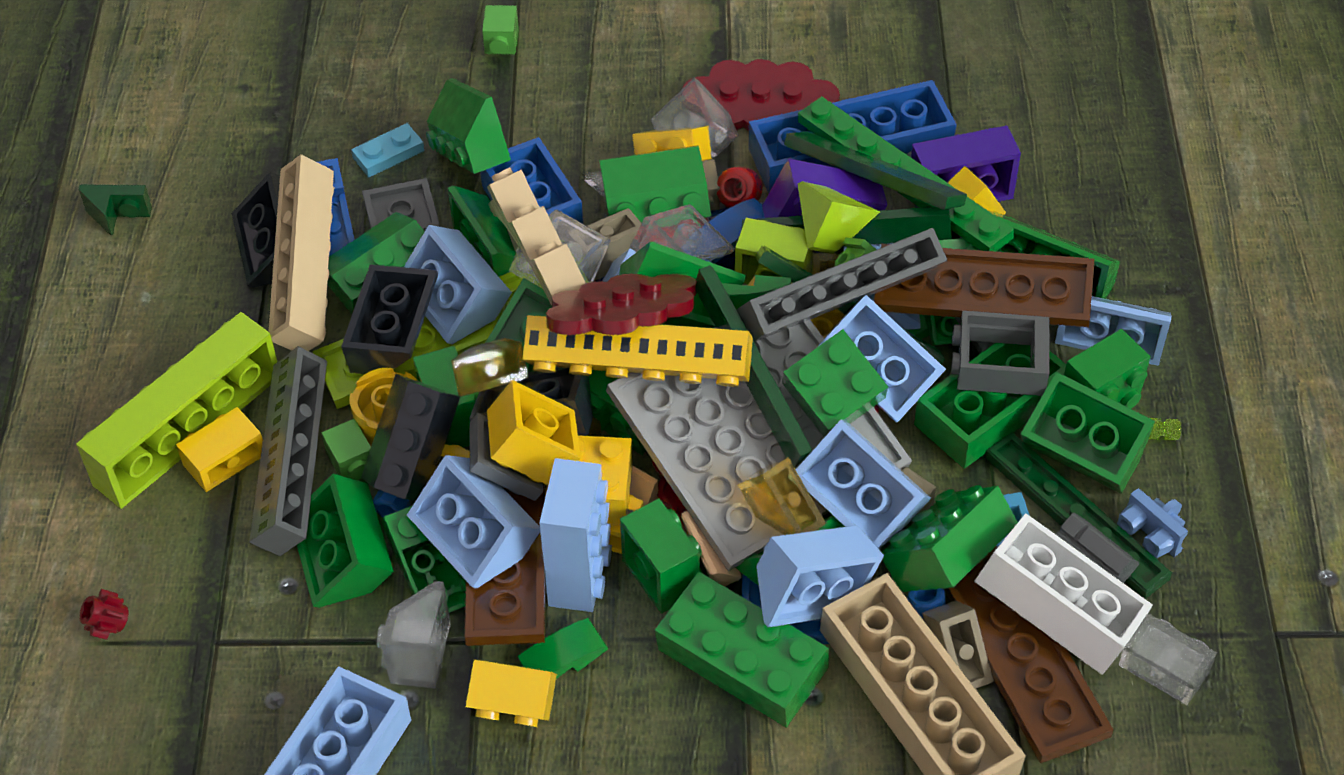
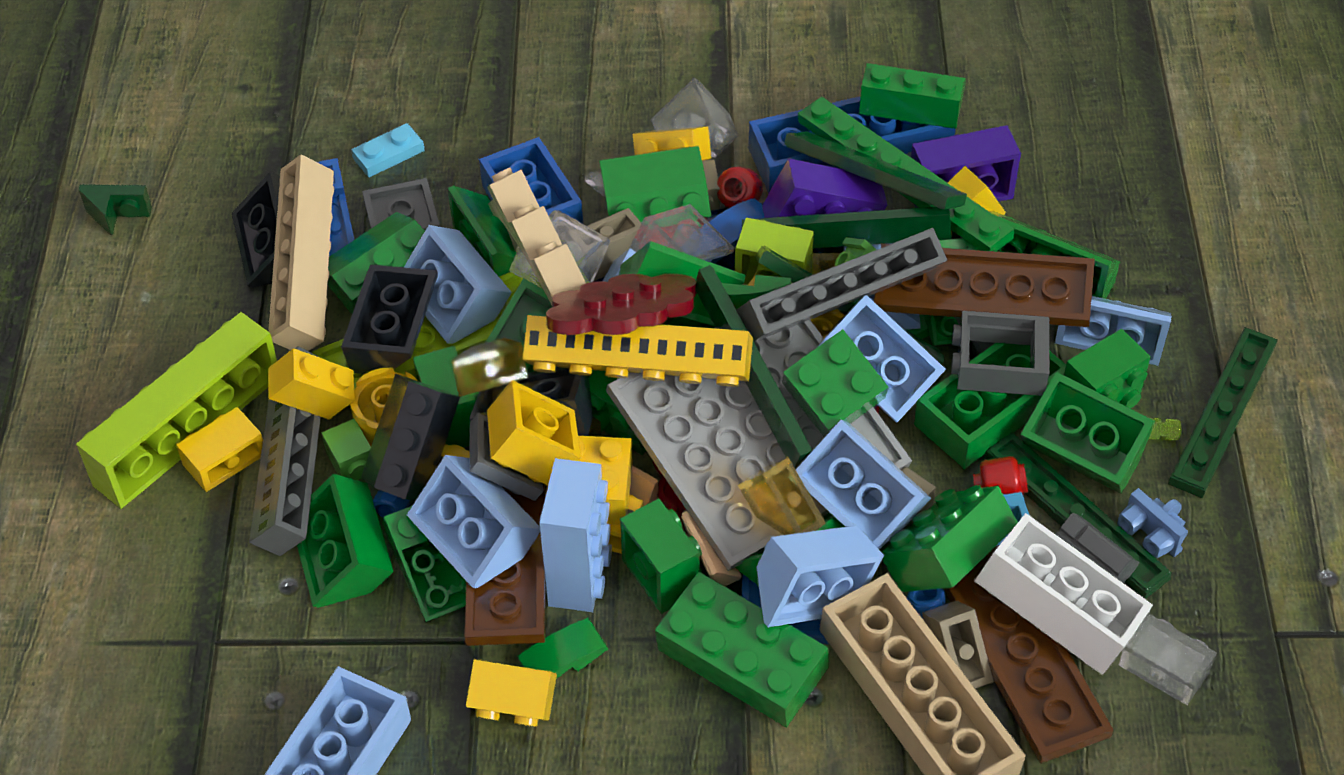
dark red gear [79,589,129,640] -> none
clear slope [377,581,451,689] -> none
green slope [426,78,511,174] -> none
bright green brick [482,5,519,54] -> none
dark red plate [682,59,840,132] -> none
lime slope [798,181,880,254] -> none
none -> yellow brick [268,348,355,420]
none -> green slope [859,63,966,129]
none -> red head [973,456,1028,495]
none -> dark green tile [1168,327,1278,499]

